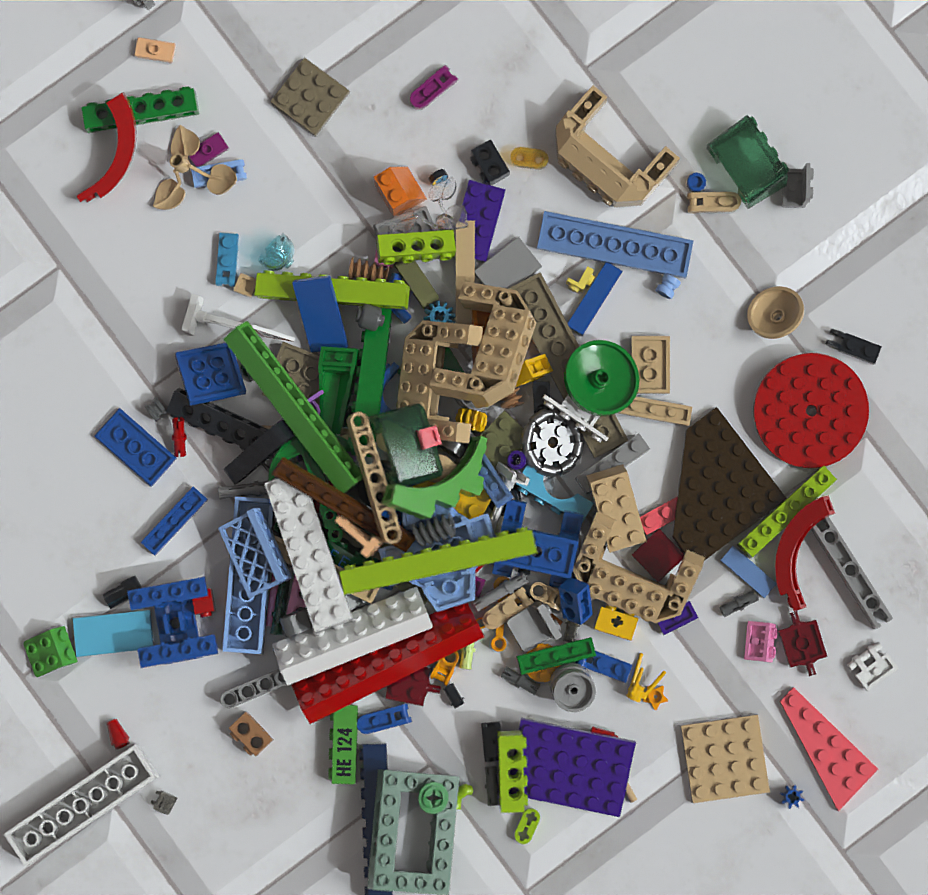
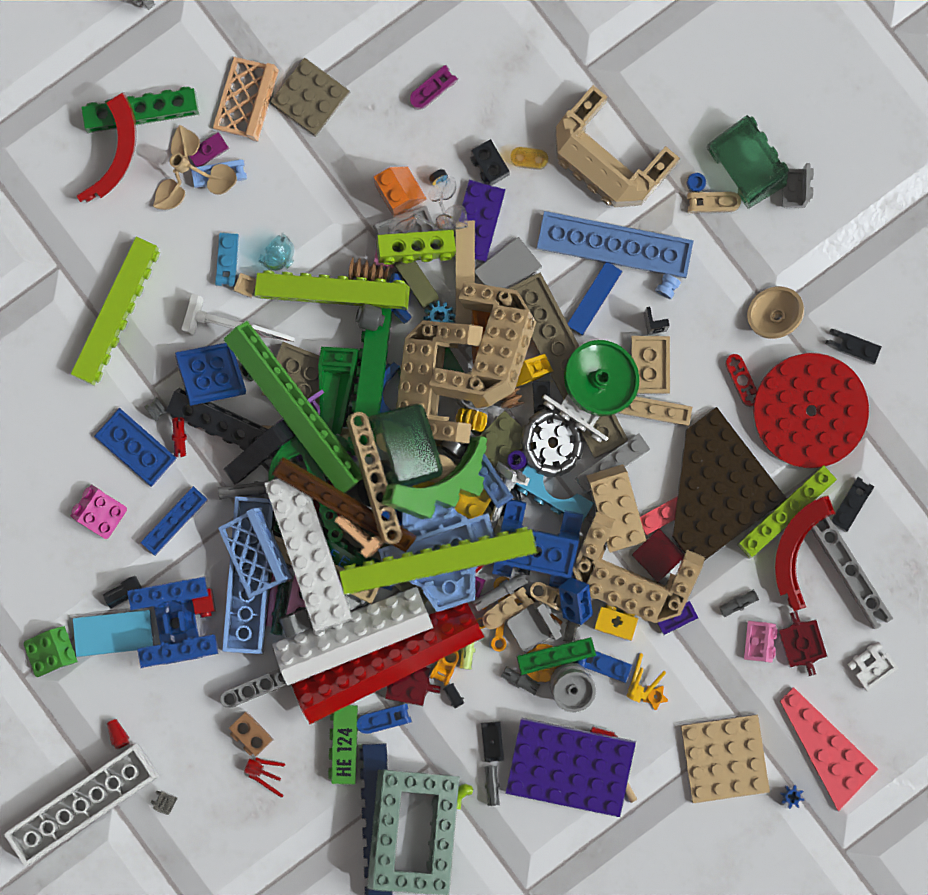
light nougat plate [135,37,176,63] -> none
blue tile [292,275,348,353] -> none
dark grey piece [412,513,456,546] -> none
coral tile [416,425,442,450] -> none
green gear [417,782,449,814] -> none
lime brick [497,730,528,813] -> none
lime beam [515,808,540,844] -> none
light yellow bracket [566,266,595,293] -> none
medium blue tile [720,546,777,598] -> none
none -> dark pink bracket [70,484,127,539]
none -> lime brick [71,236,160,386]
none -> light nougat fence [213,57,279,141]
none -> red plant [244,757,285,798]
none -> black panel [644,307,670,335]
none -> red beam [725,354,757,407]
none -> black plate [831,477,875,532]

